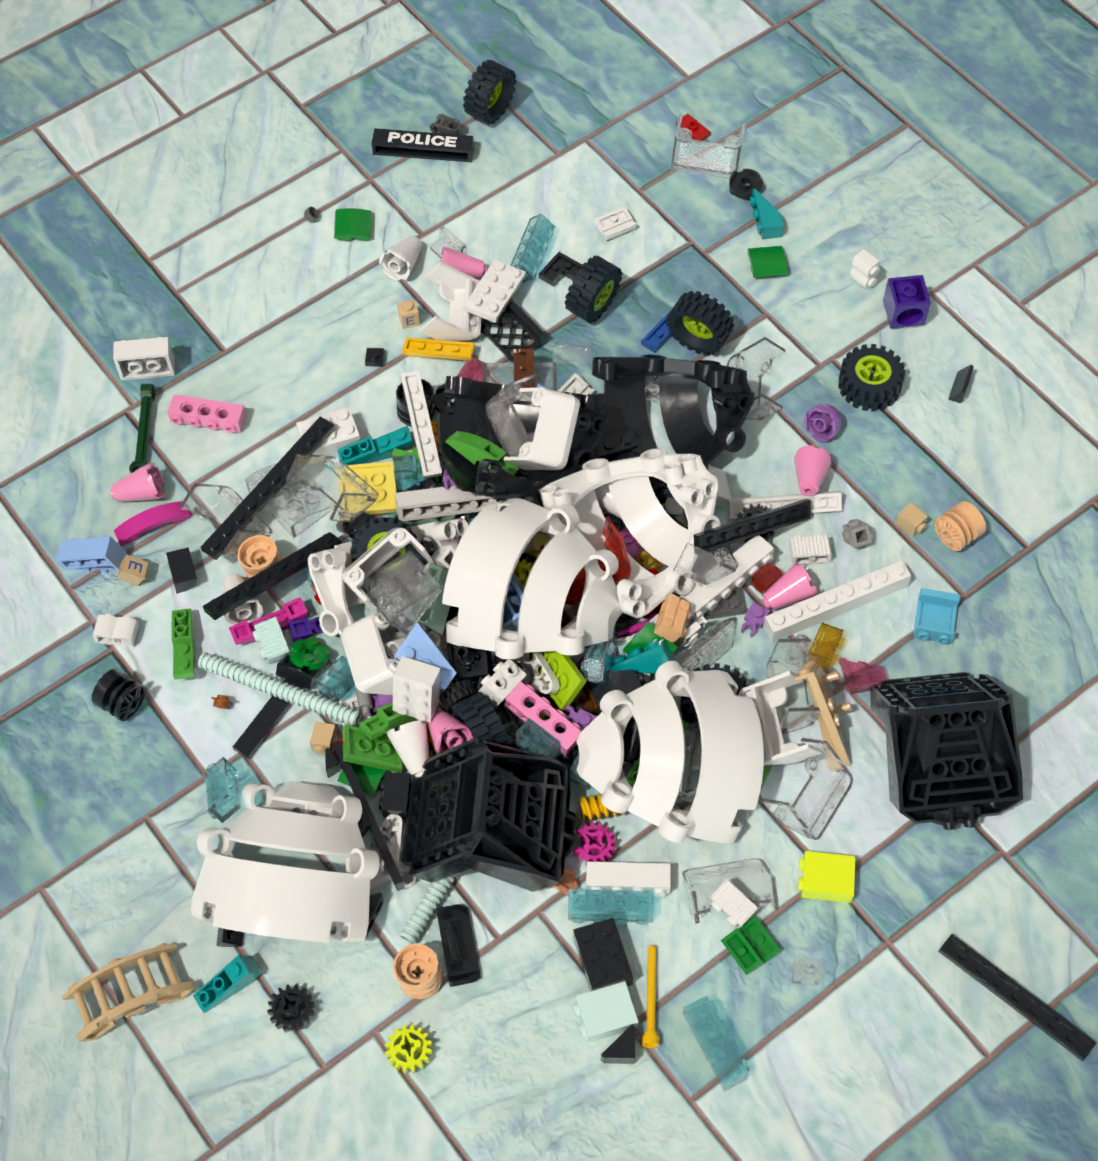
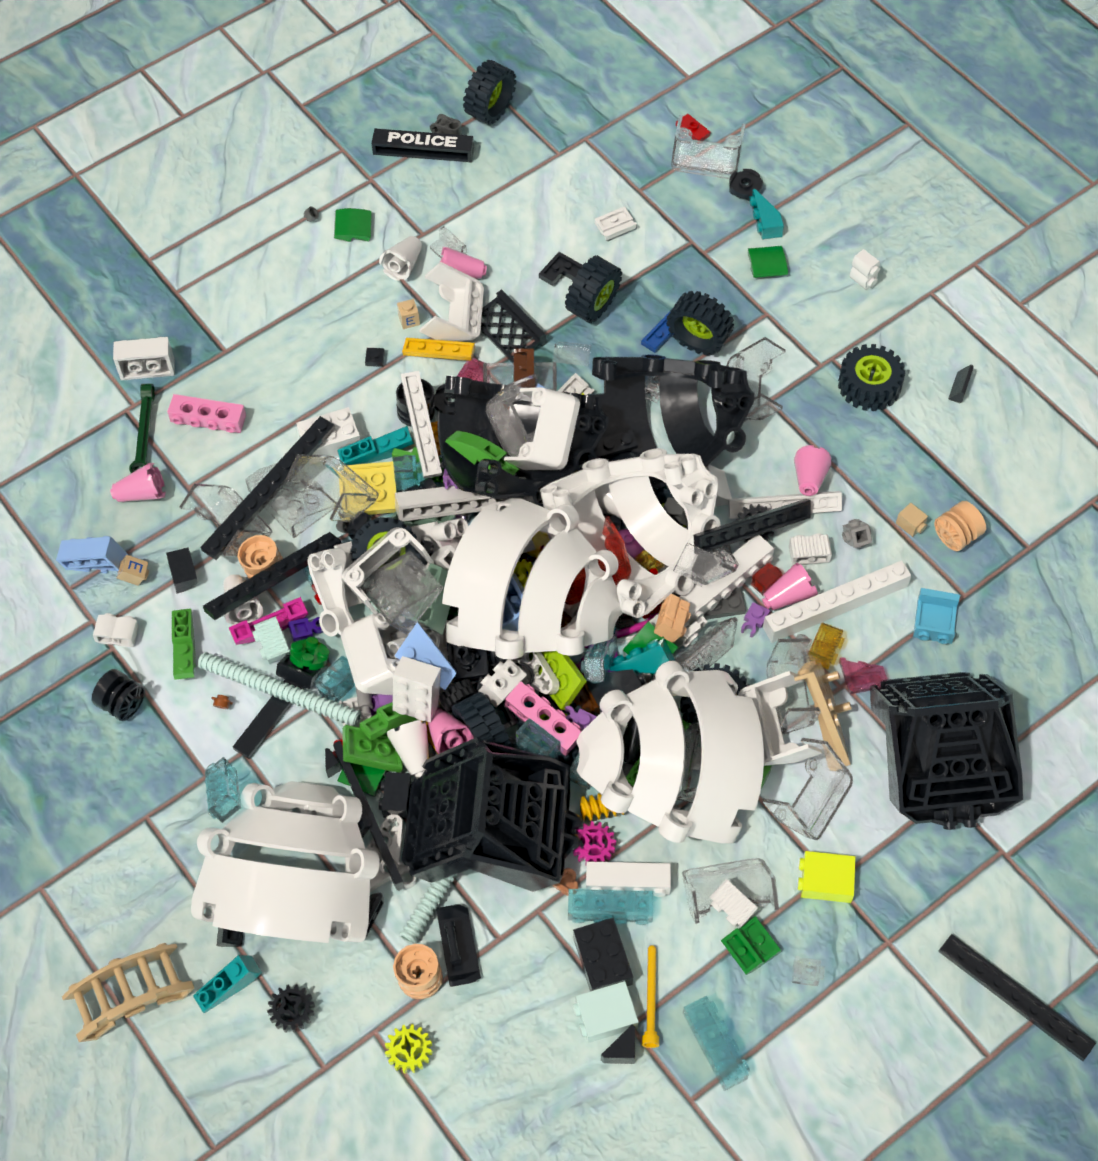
dark pink slope [114,501,191,547] -> none
tan brick [310,721,337,755] -> none
white plate [464,259,526,323] -> none
clear light blue brick [510,214,555,283] -> none
medium lavender cylinder [804,404,842,442] -> none
dark purple brick [883,275,931,328] -> none

